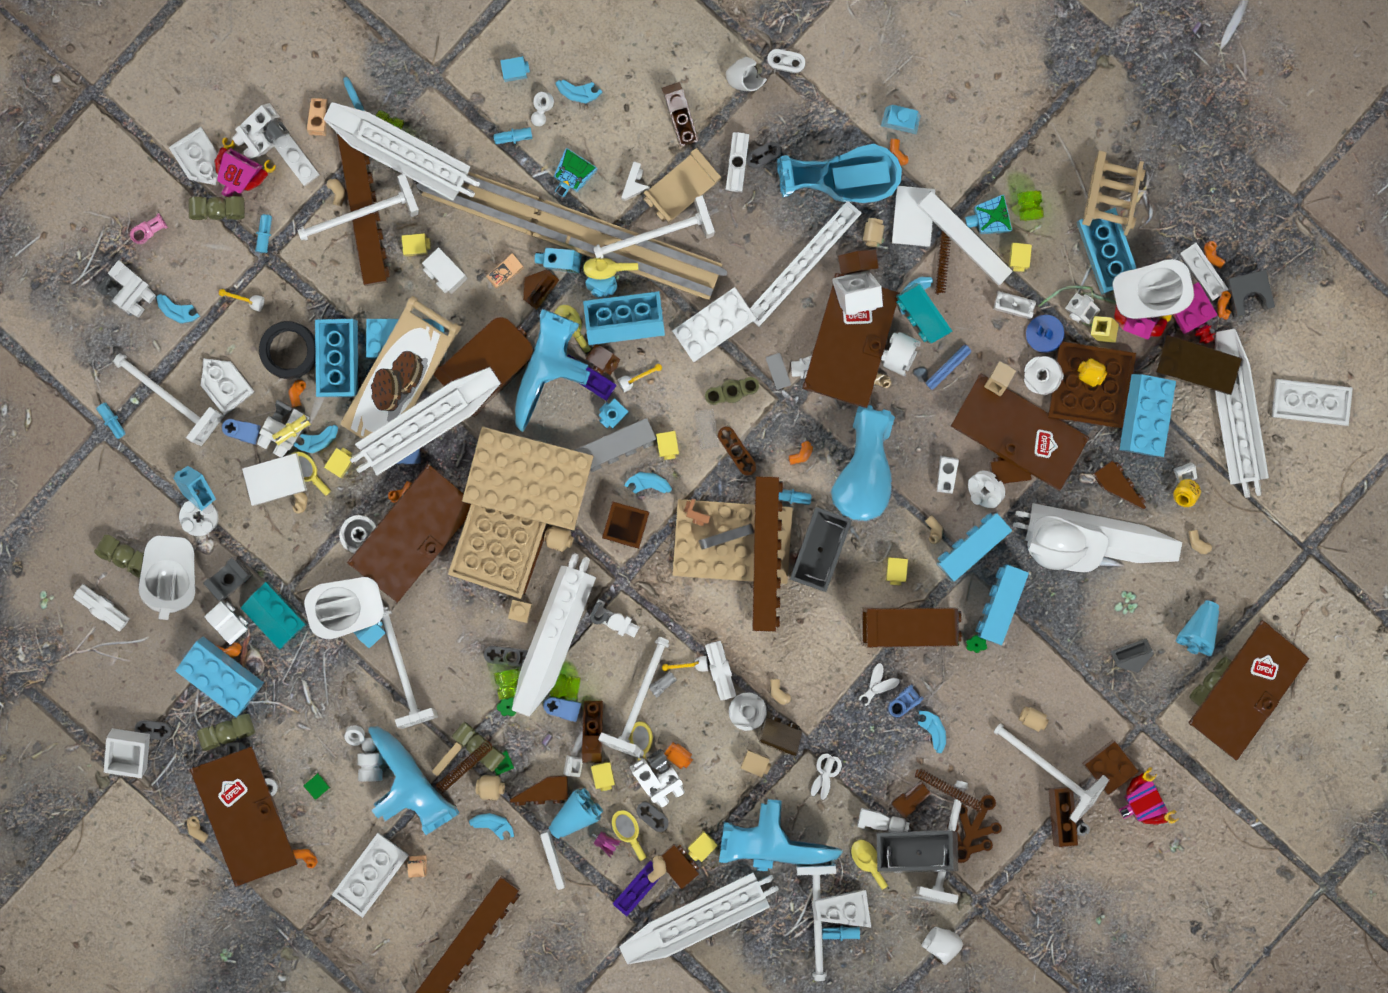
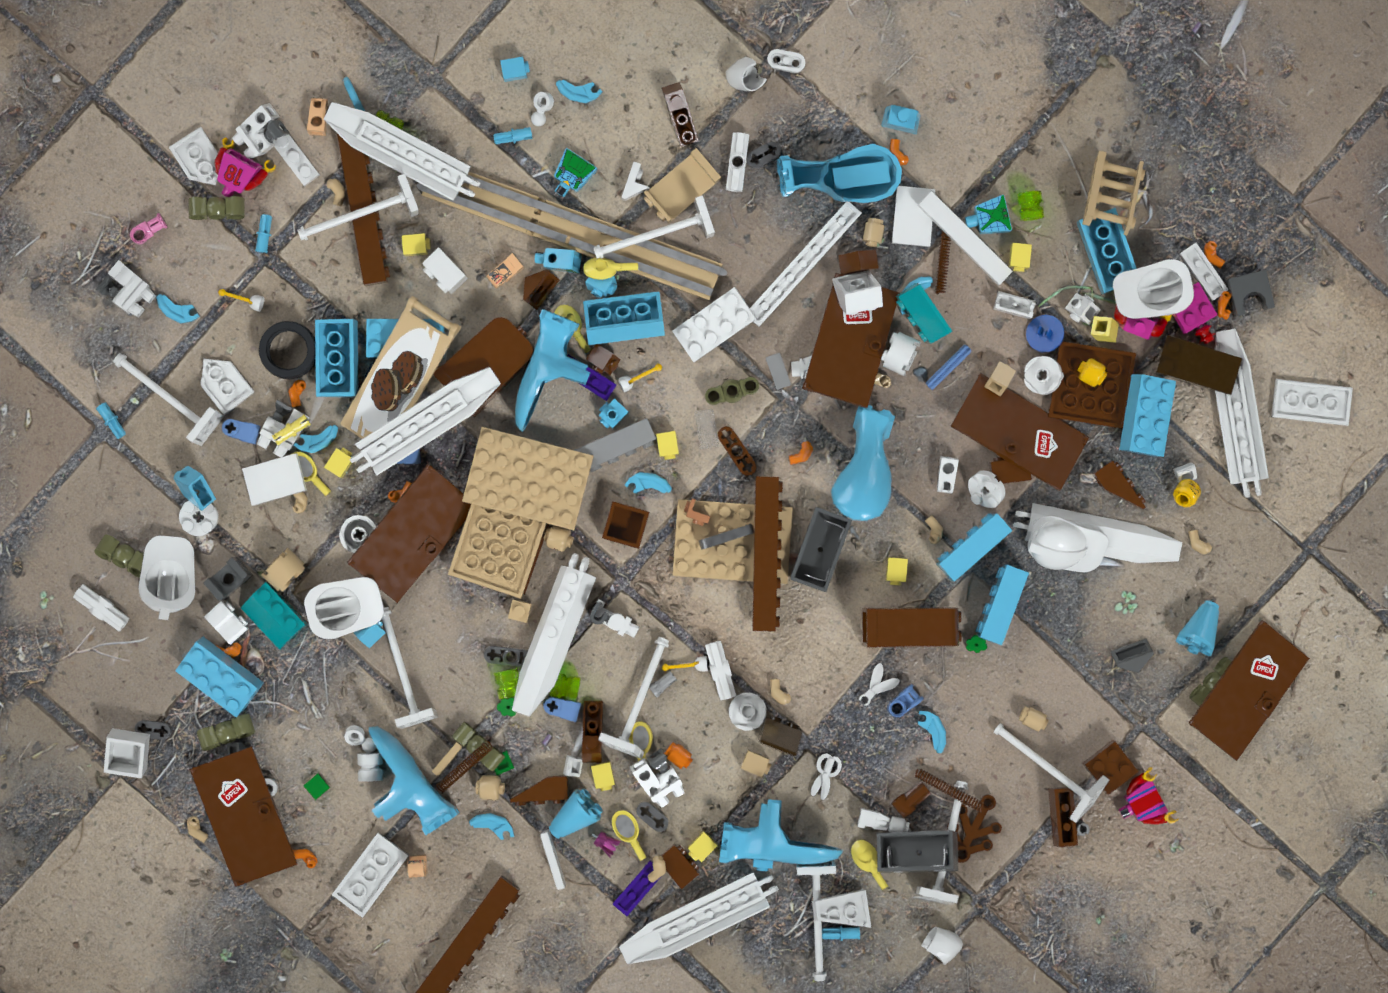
medium azure axle [779,489,812,505] -> none
none -> tan brick [261,548,305,592]

